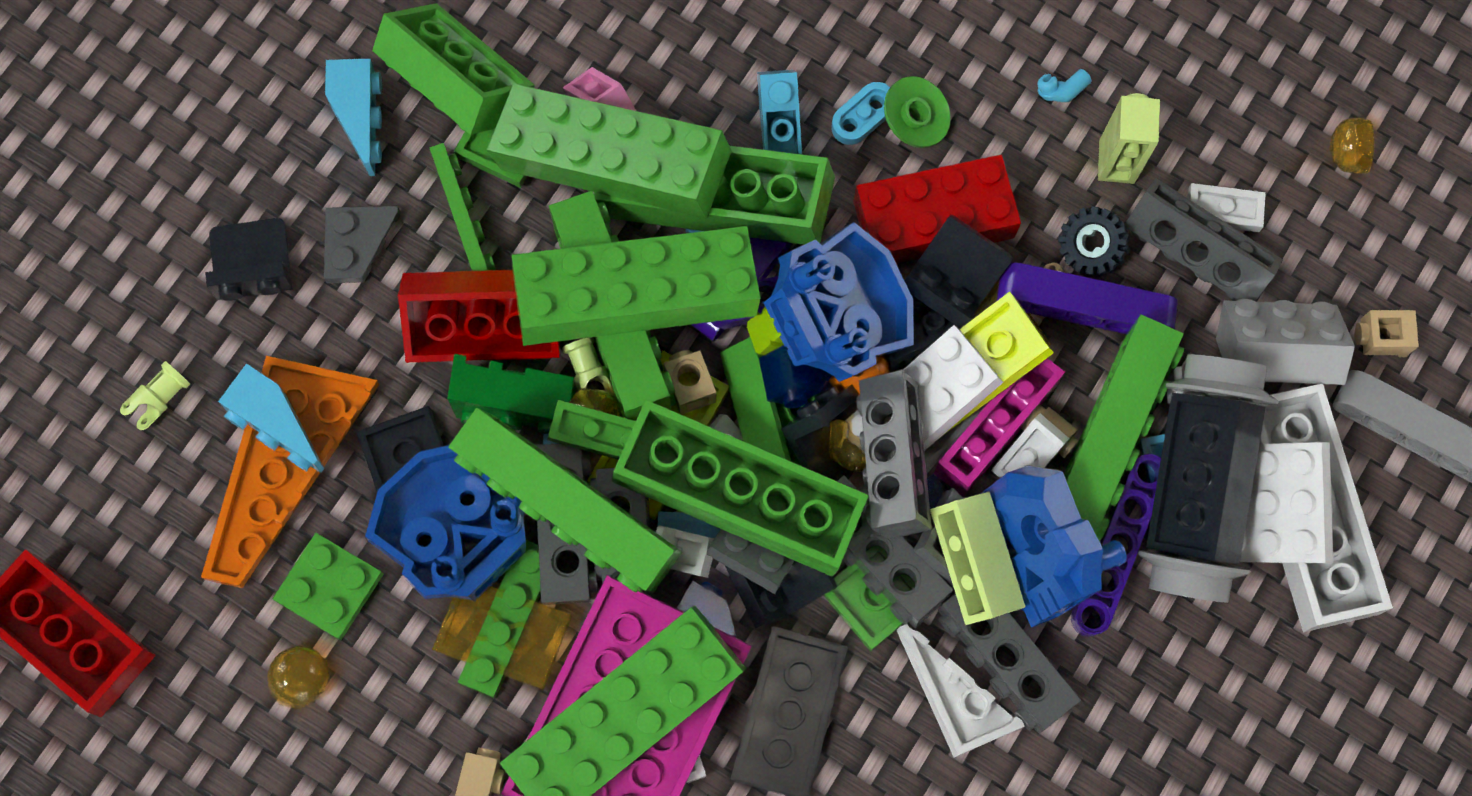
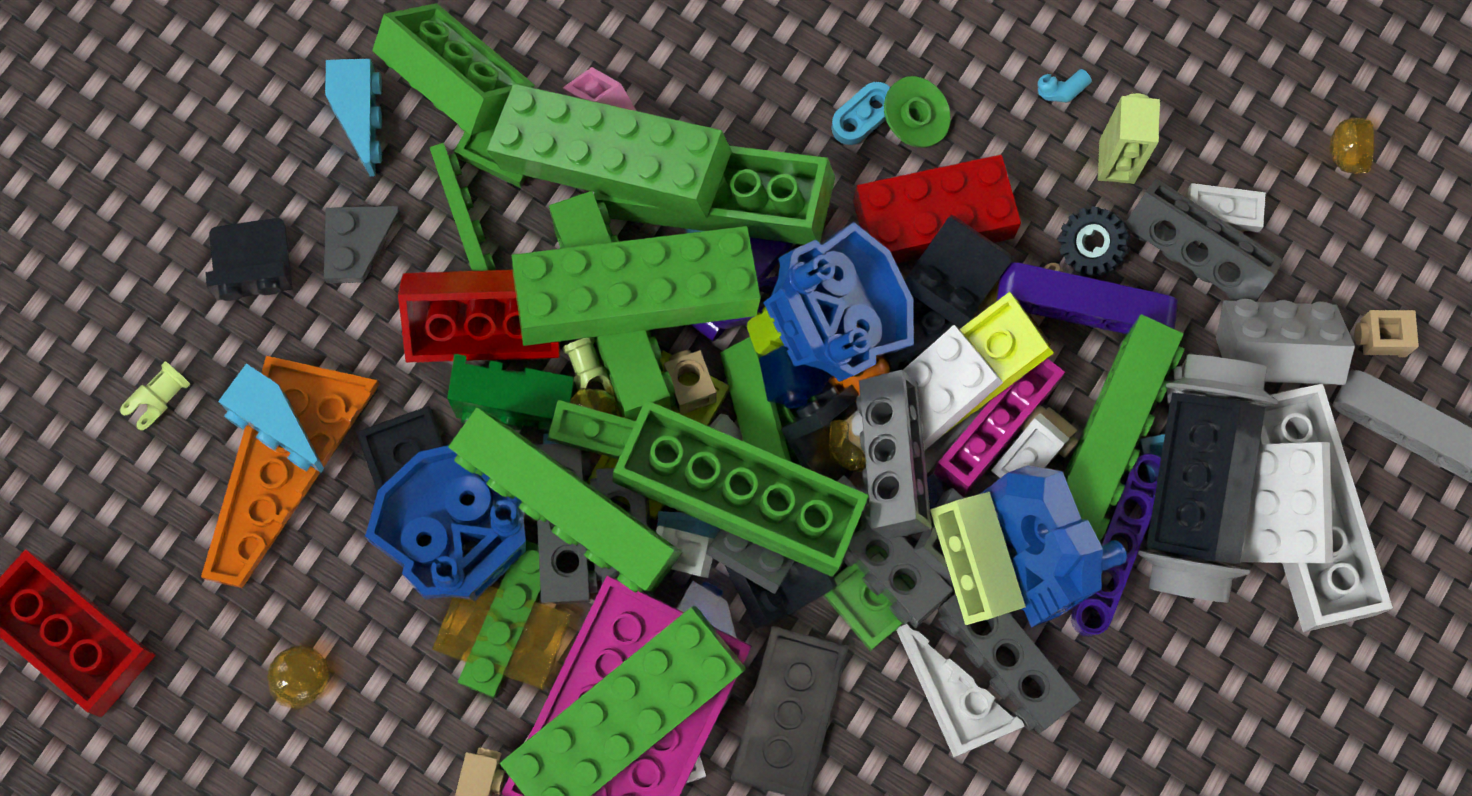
bright green plate [273,533,384,641] -> none
medium azure slope [757,70,802,154] -> none

